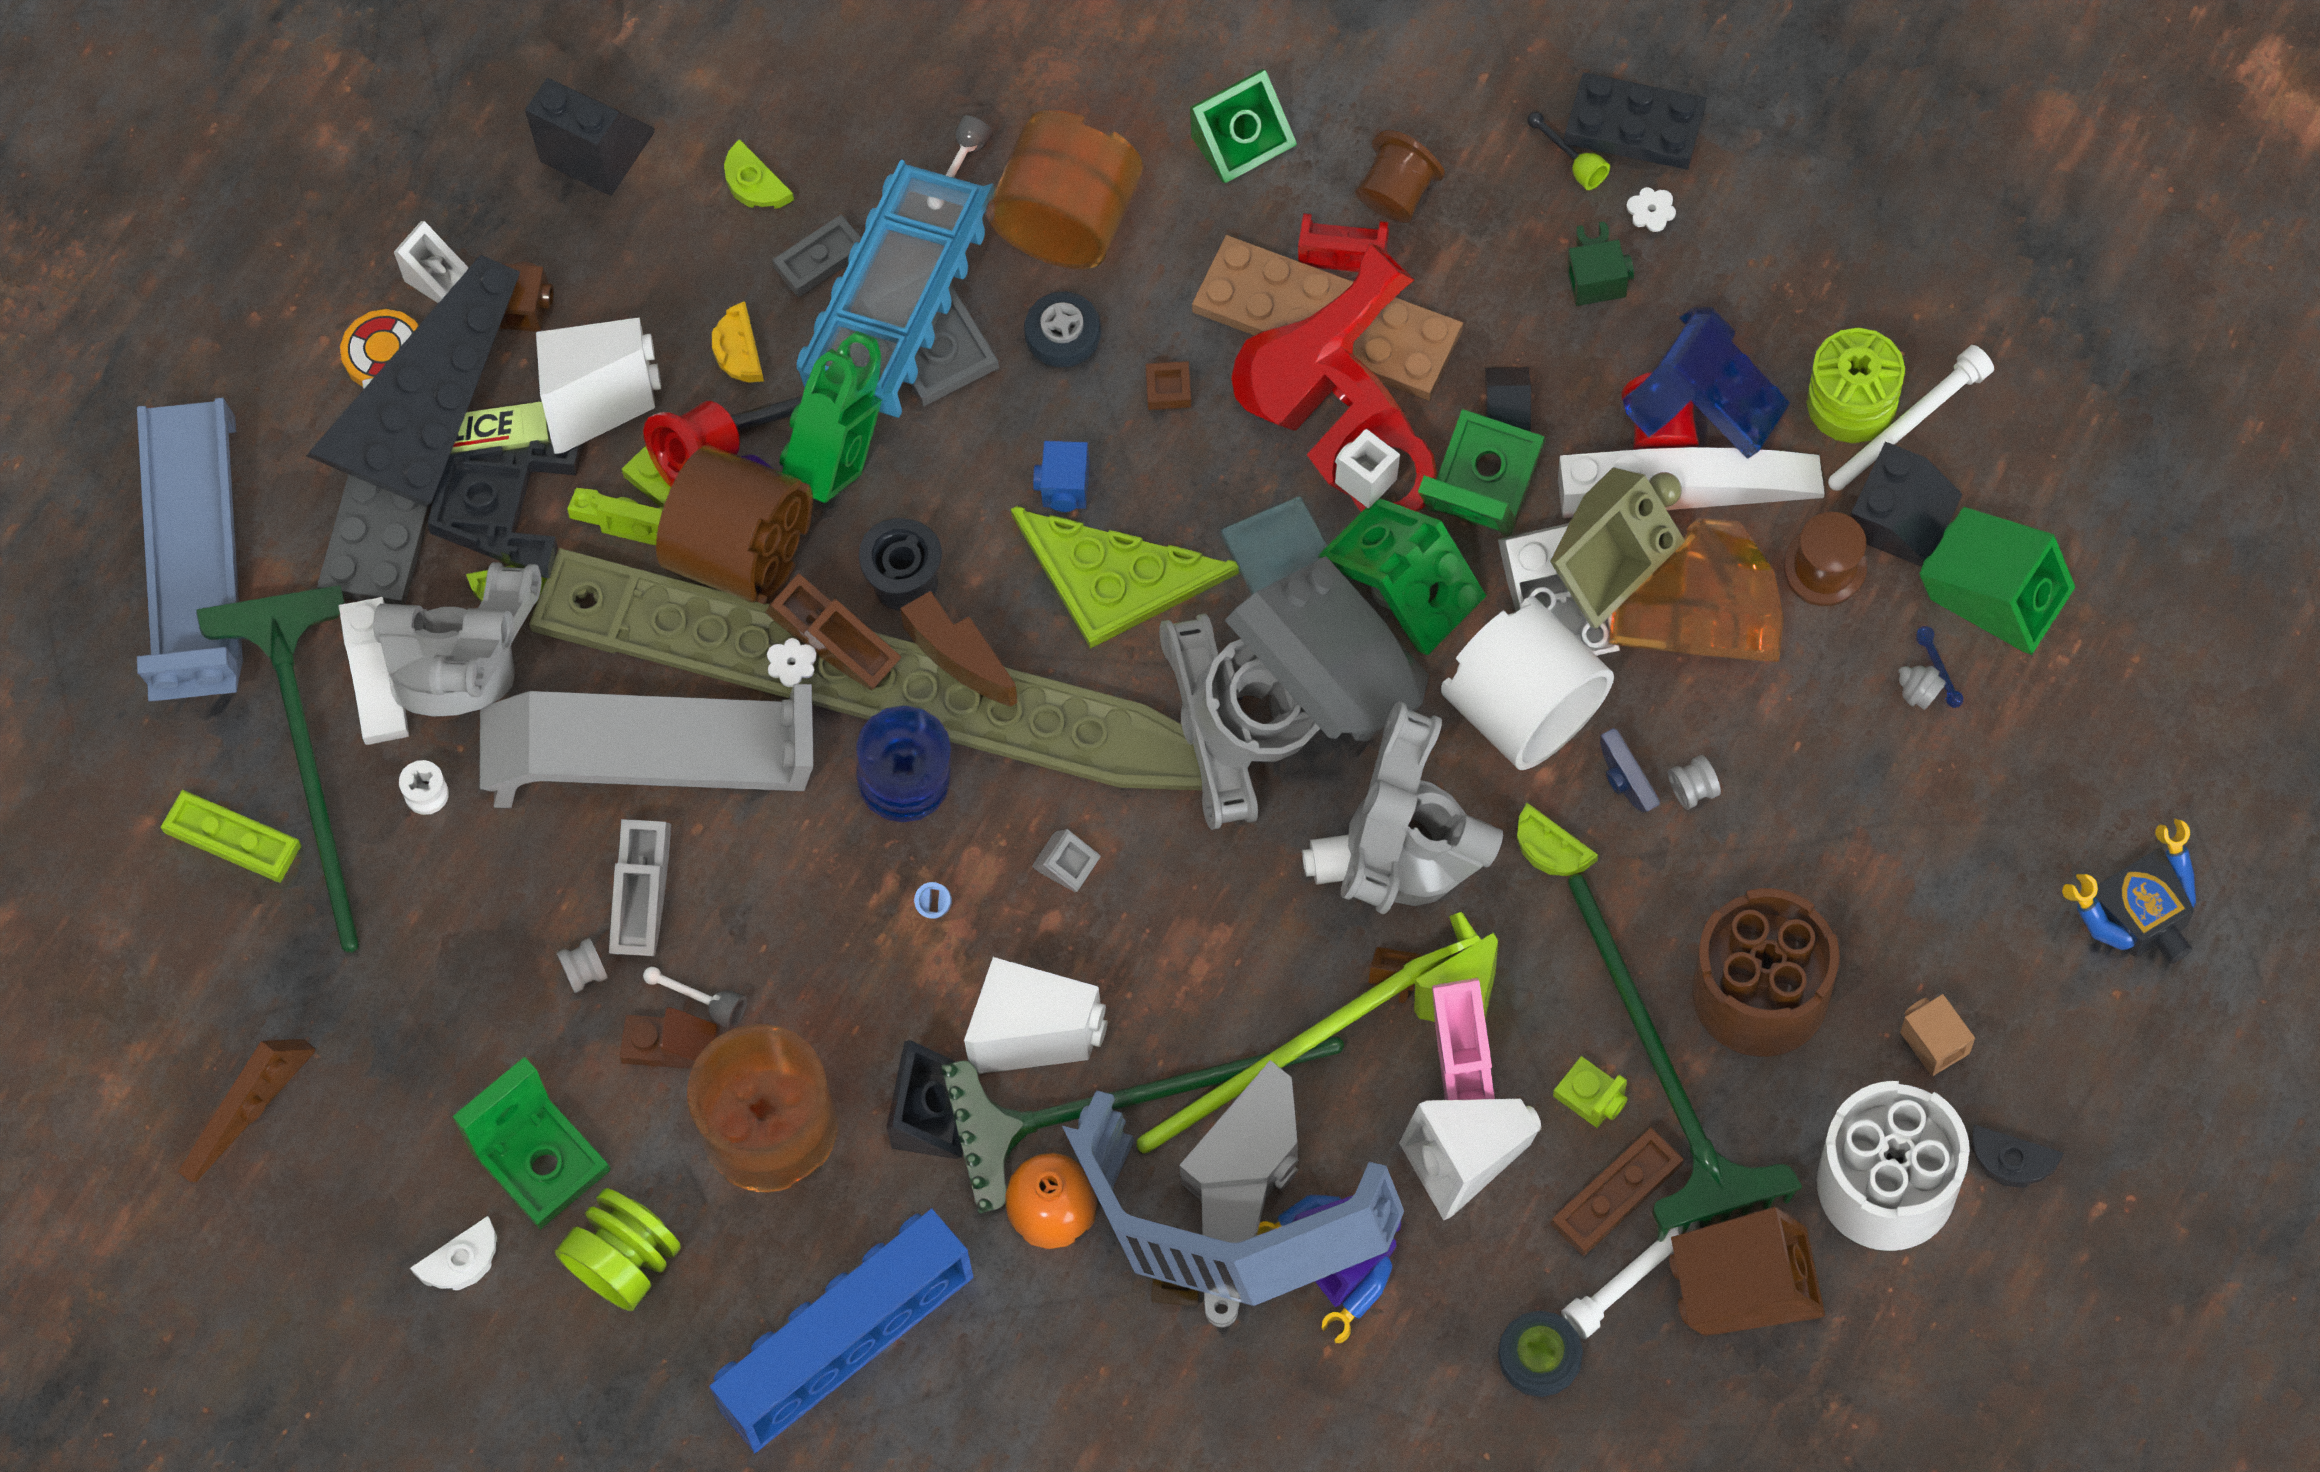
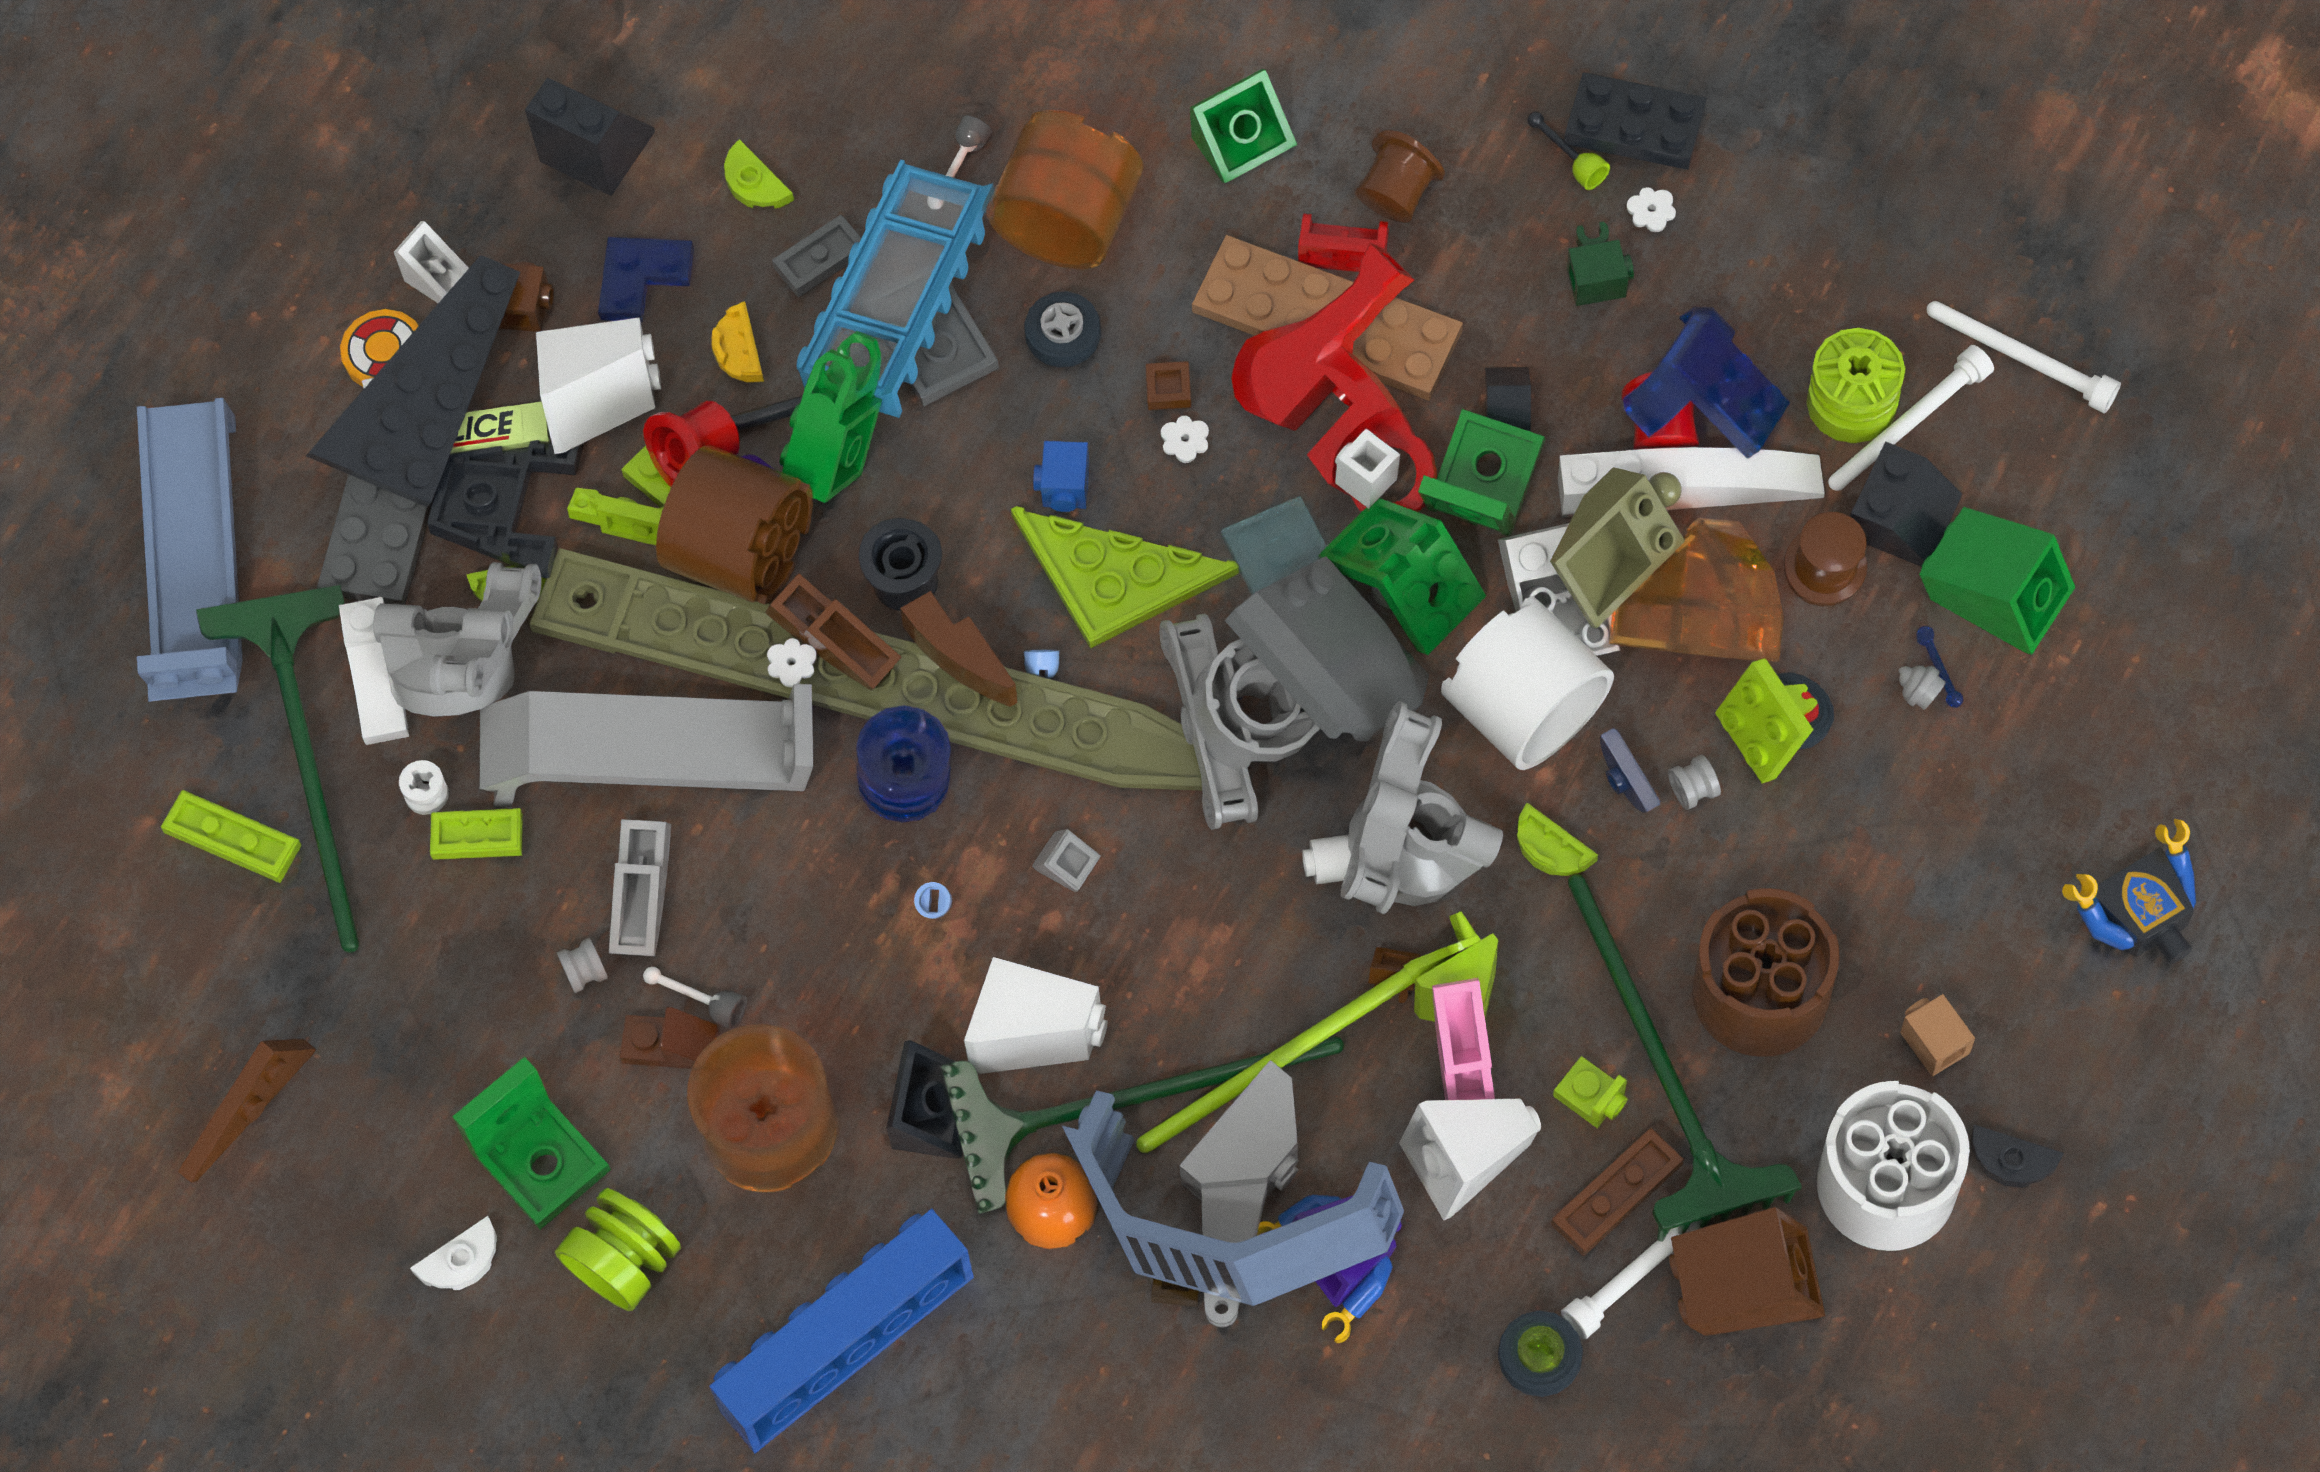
none -> lime plate [430,808,523,860]
none -> clear blue plate [598,237,694,322]
none -> light blue hinge [1024,649,1060,679]
none -> white plant [1161,416,1209,463]
none -> lime plate [1715,658,1834,784]
none -> white piece [1926,301,2121,414]

